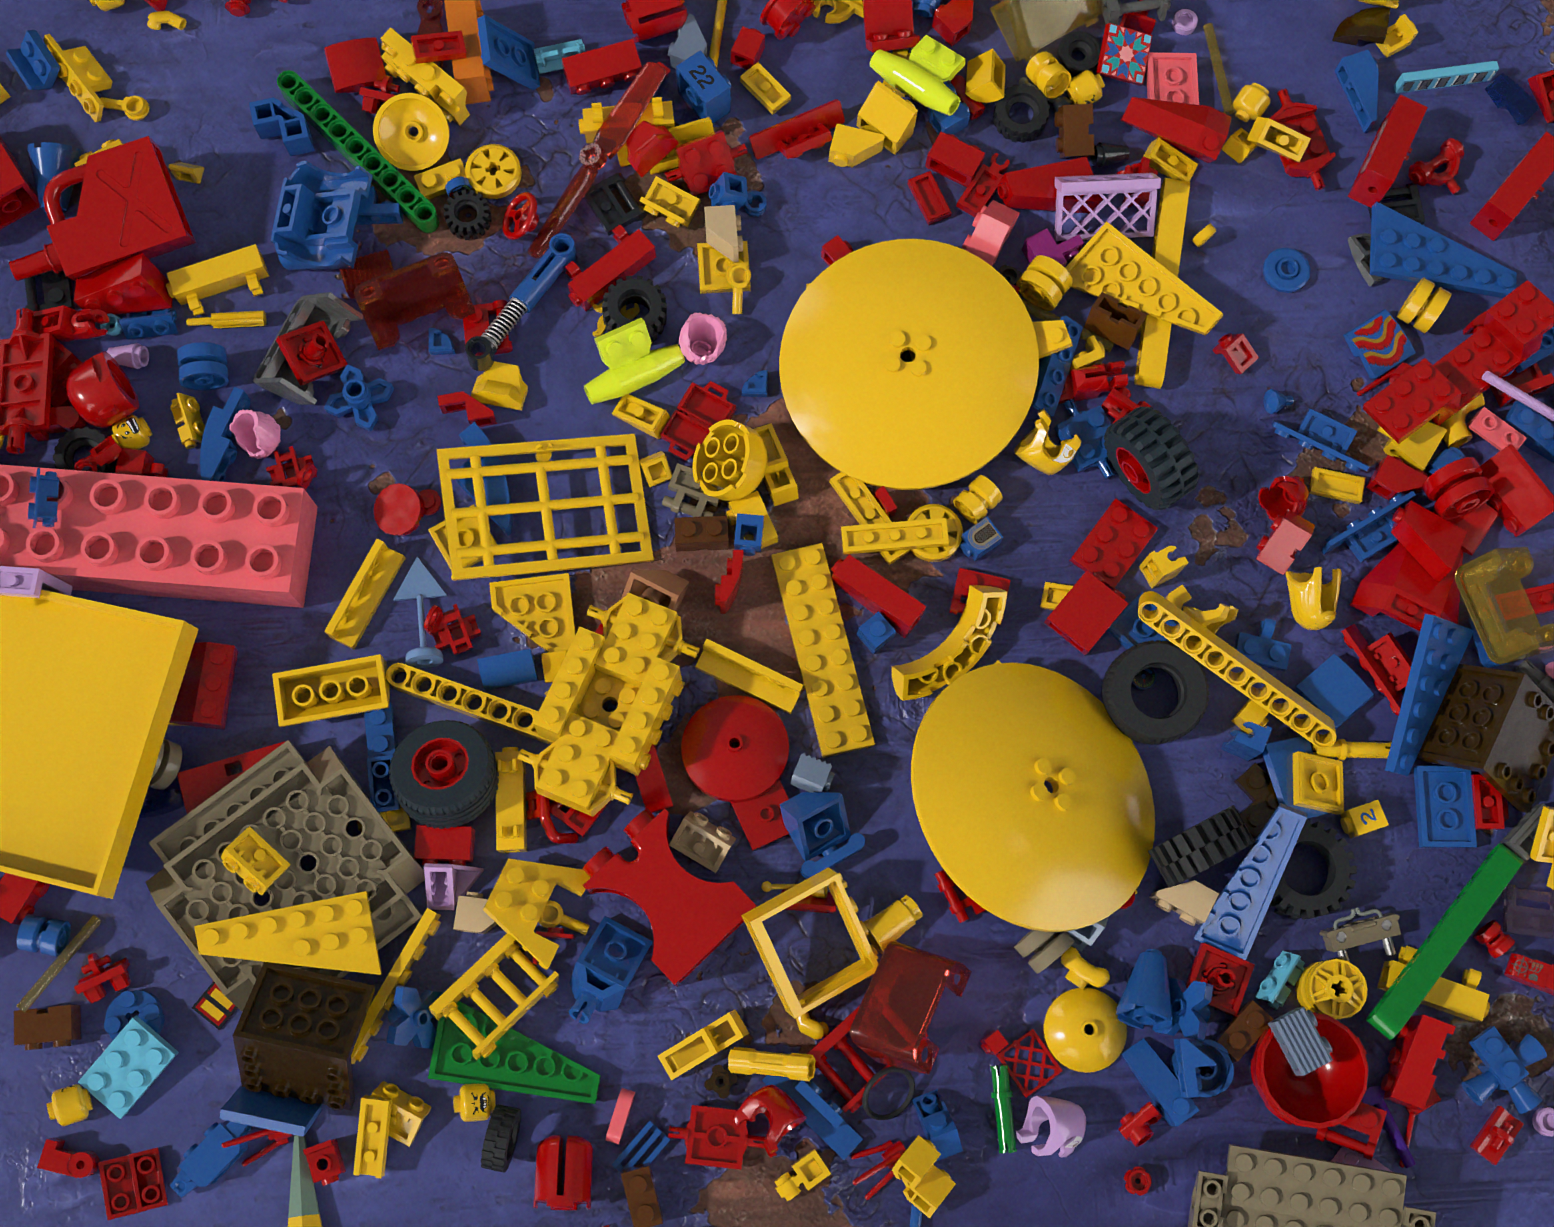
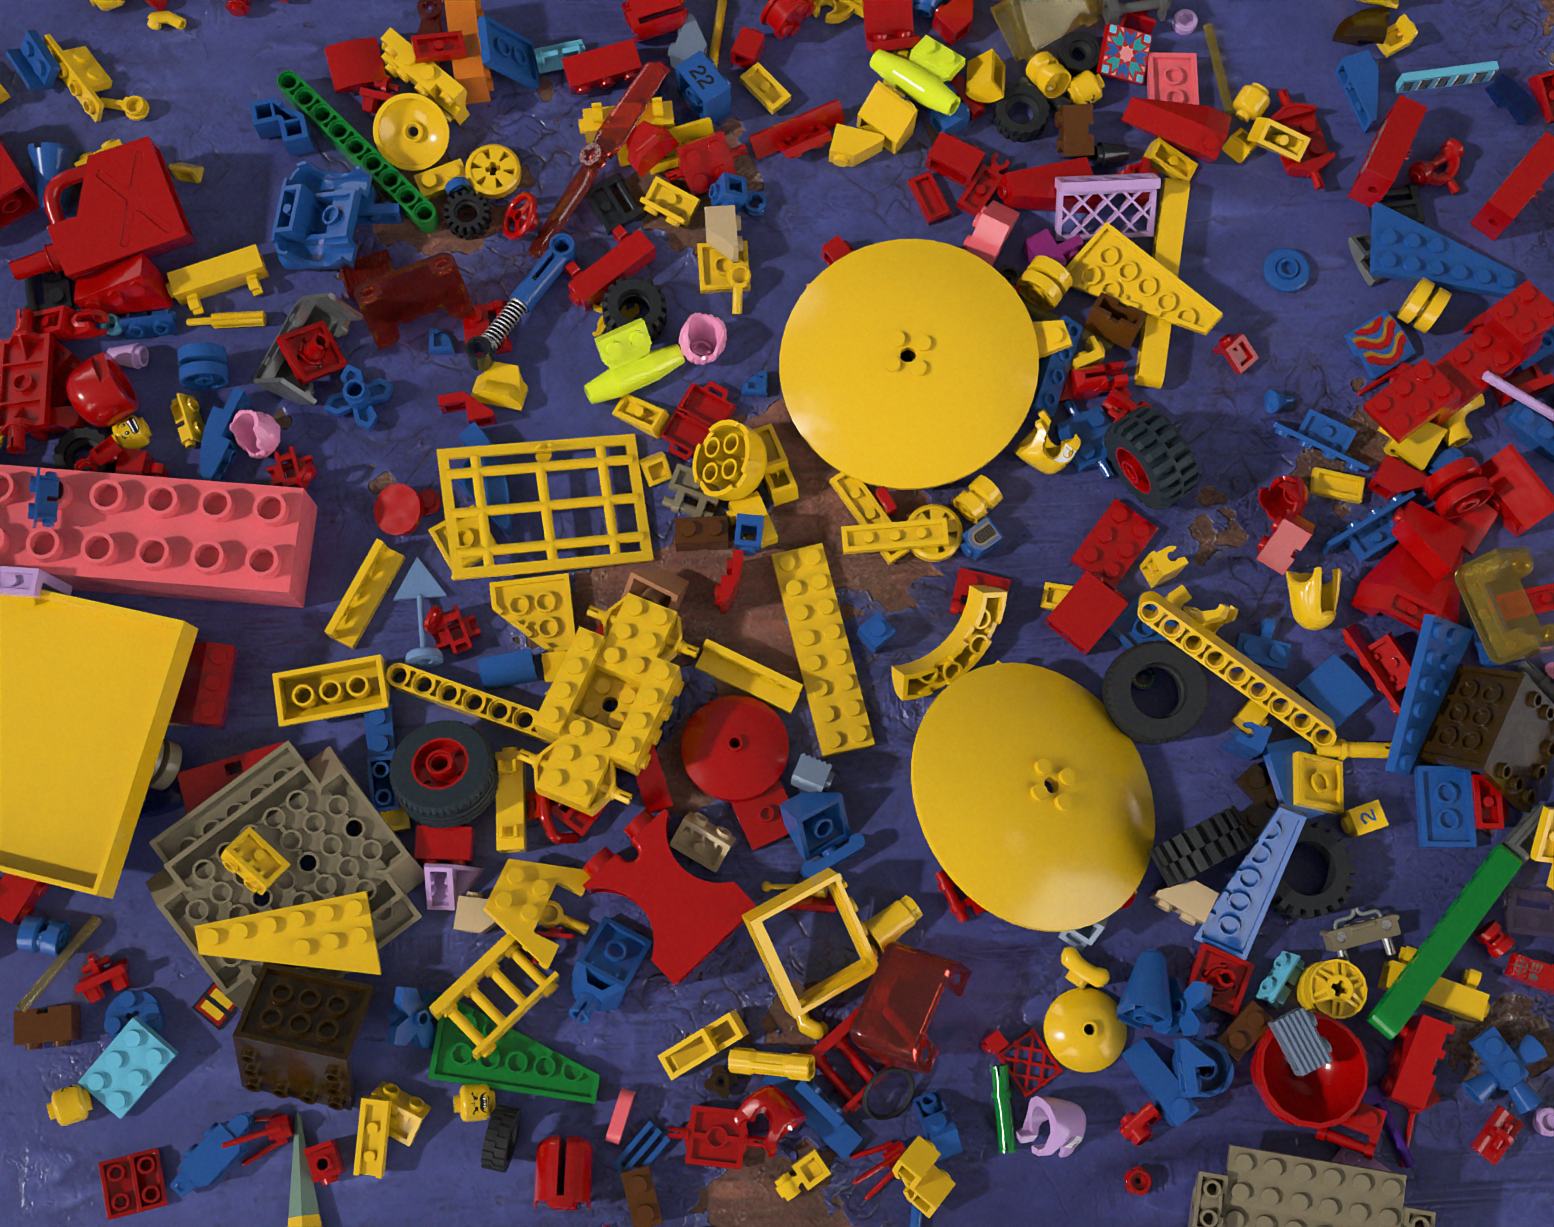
red leg [37,1138,100,1178] -> none
blue tile [219,1086,322,1137] -> none
yellow plate [351,908,441,1064] -> none
red slope [831,554,926,639] -> none
dark tan wheel [1014,930,1075,974] -> none
yellow tile [1191,223,1217,247] -> none
coral bracket [1467,407,1527,451] -> none

